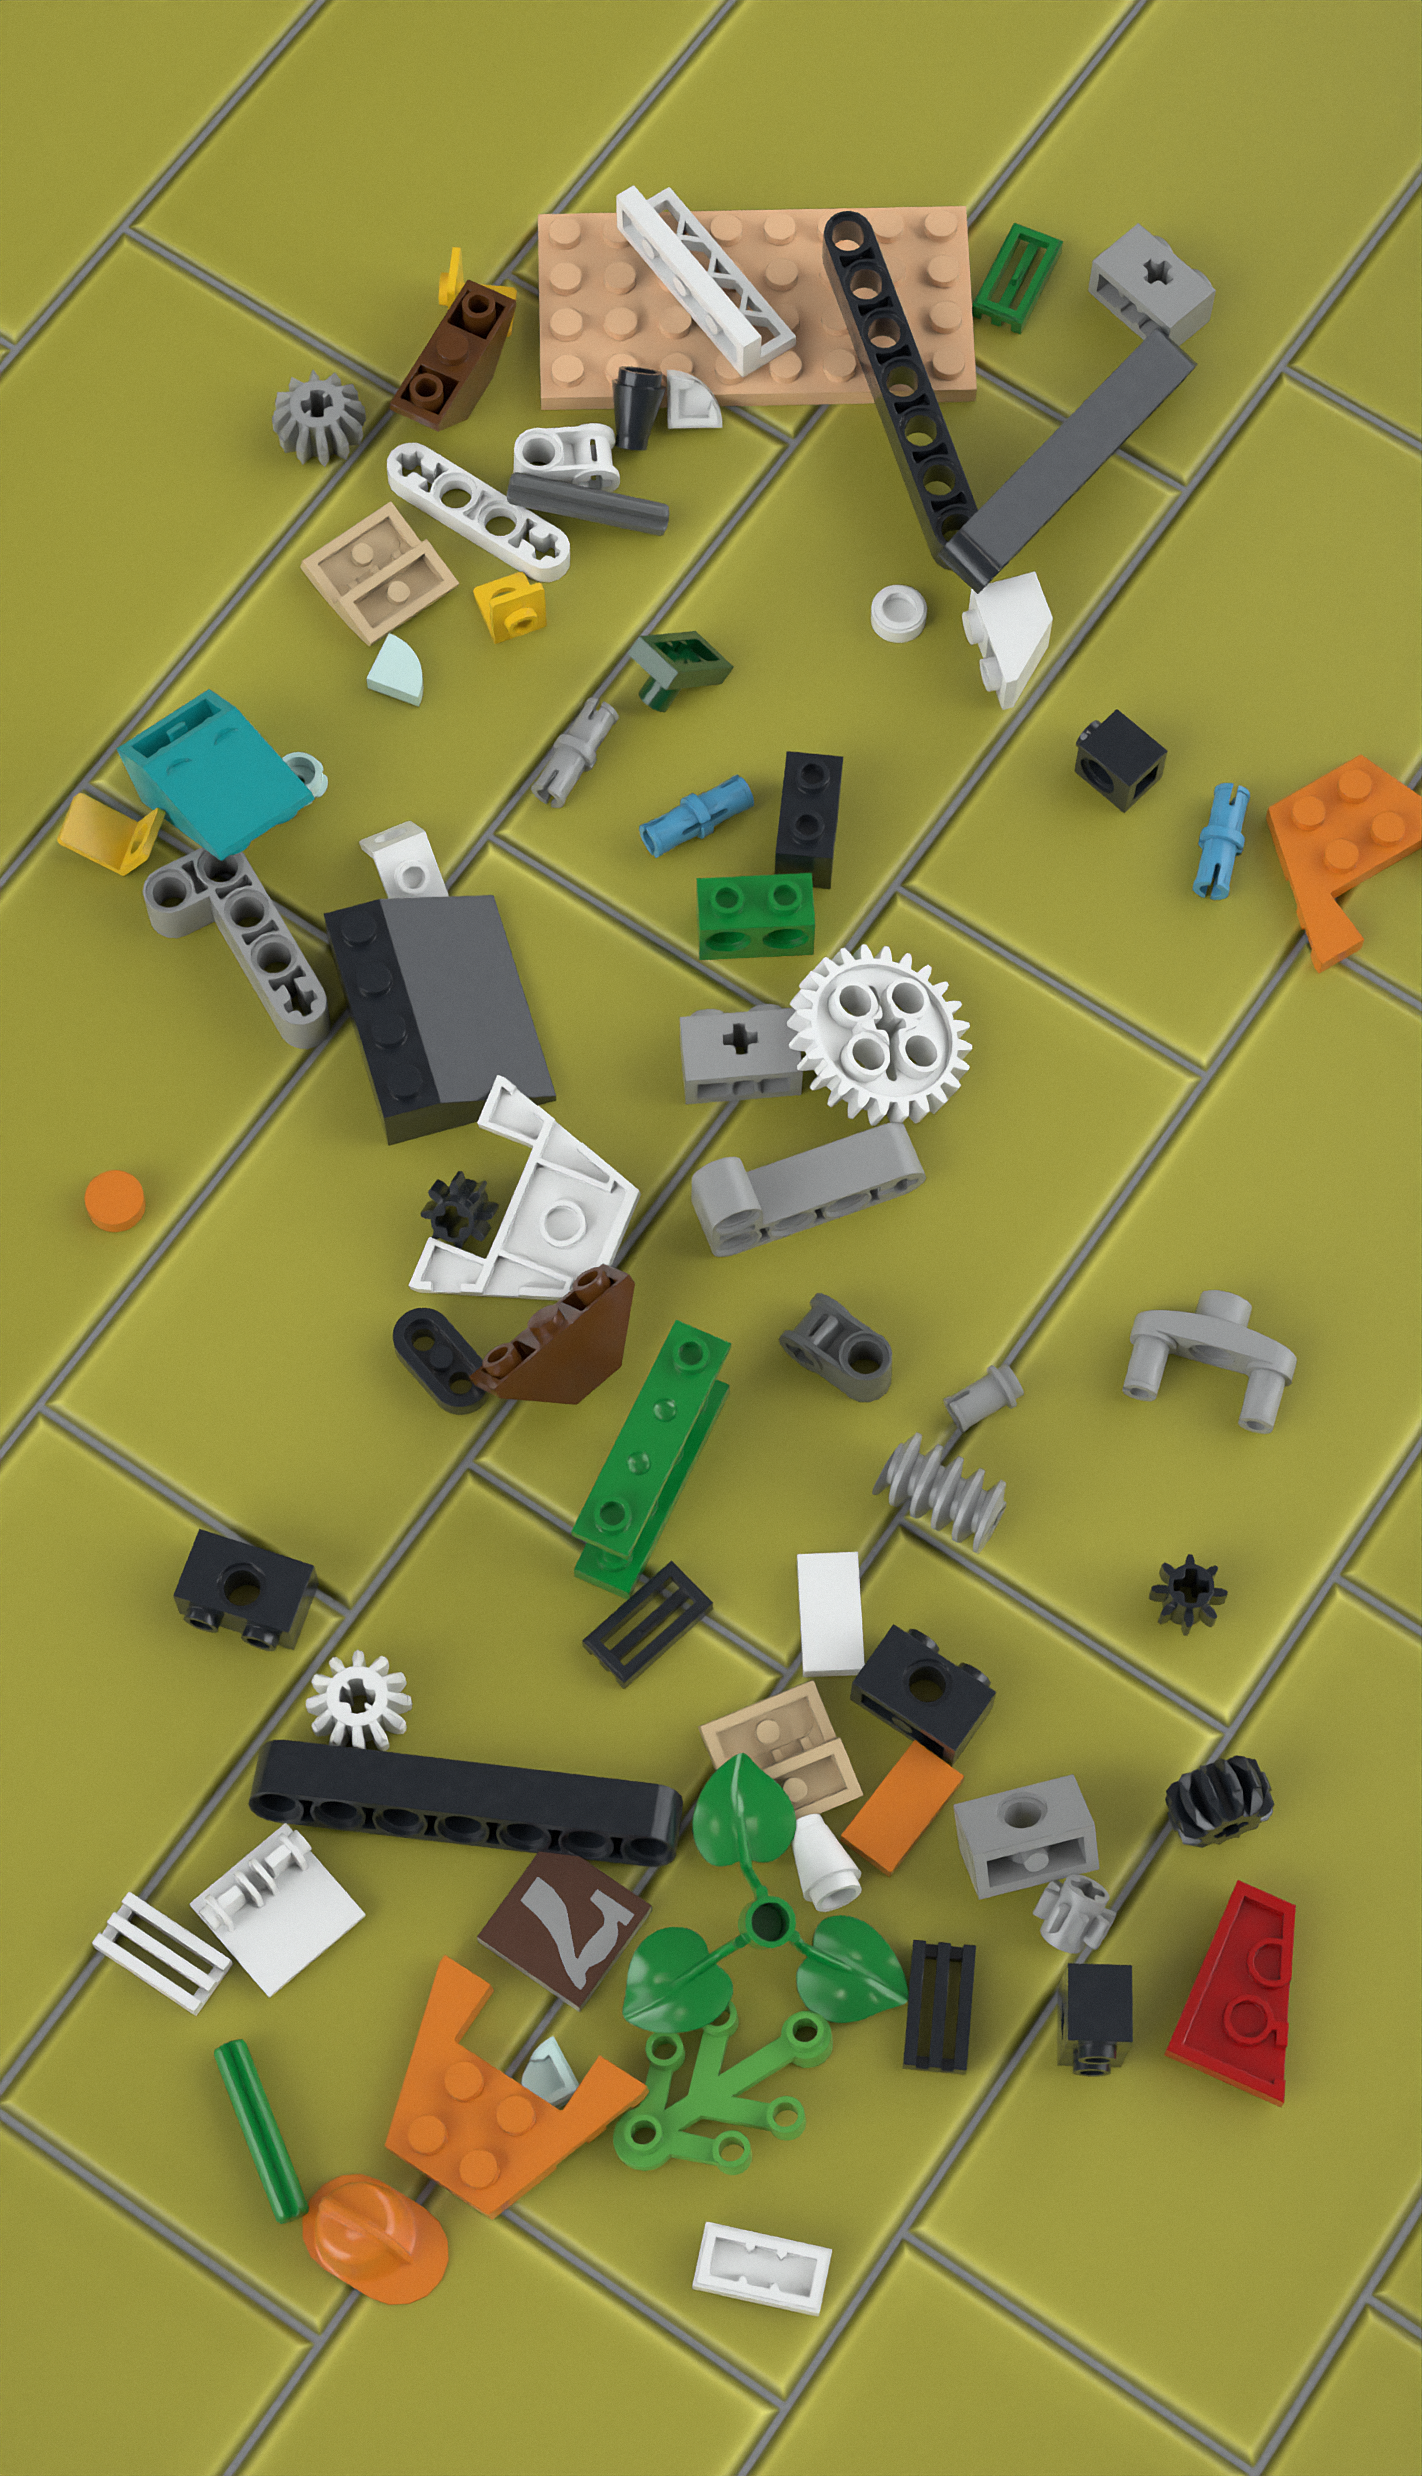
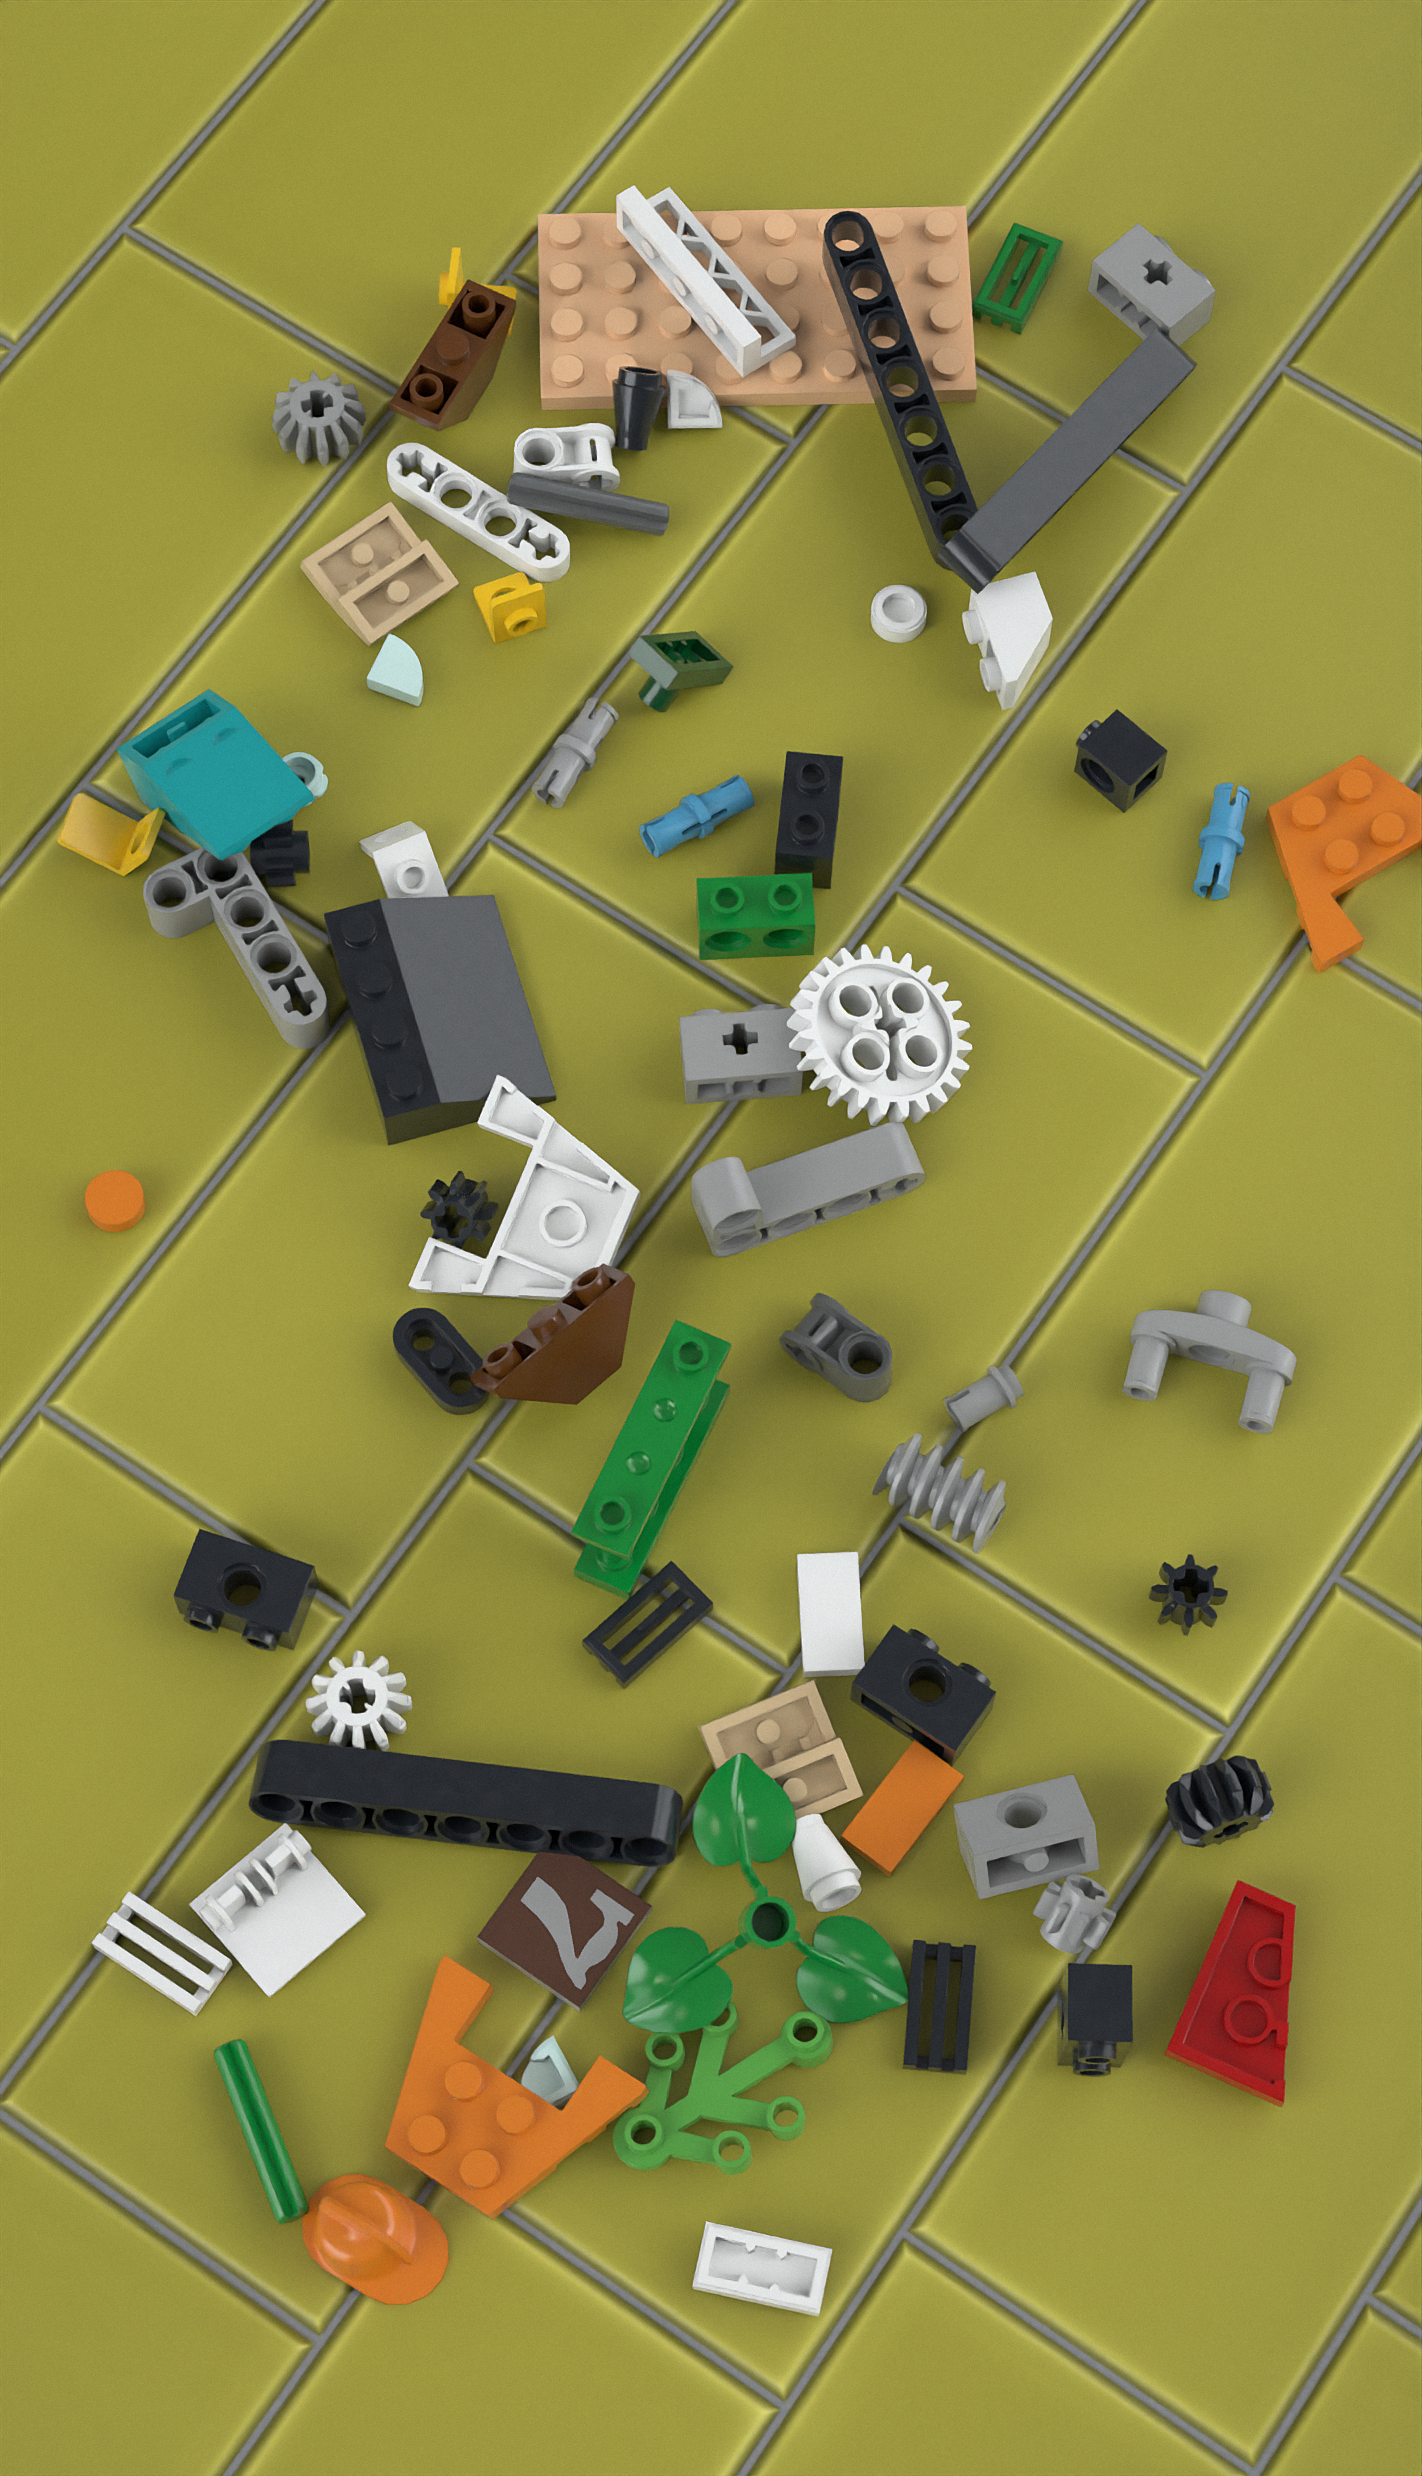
none -> black gear [250,819,310,887]

